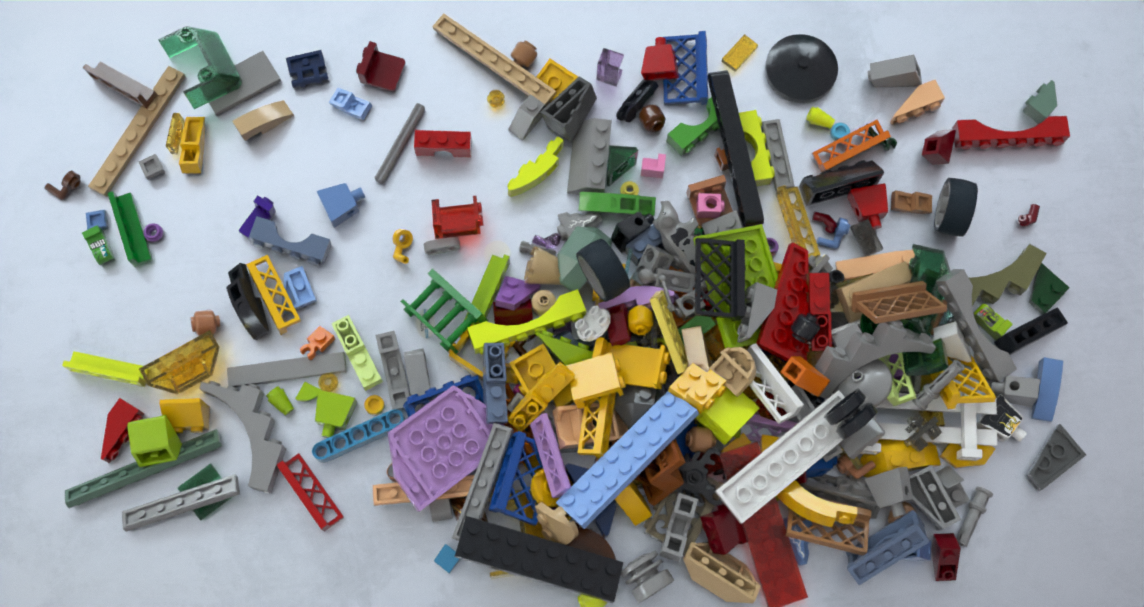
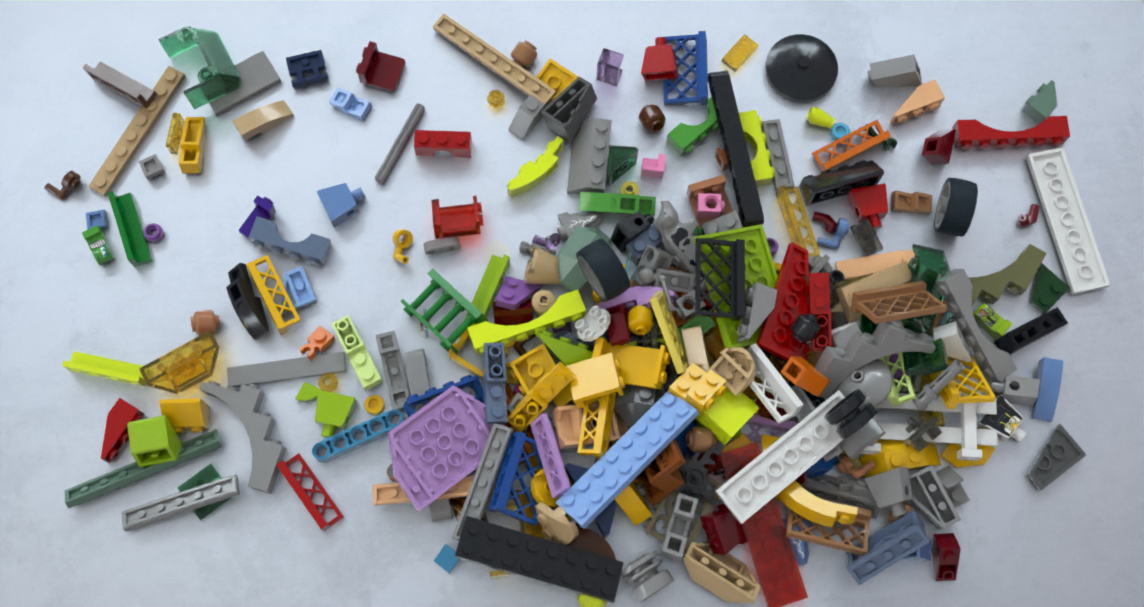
lime cone [266,386,294,416] -> none
black hinge [616,79,659,122] -> none
light grey pin [956,486,993,547] -> none
none -> white plate [1026,147,1110,295]

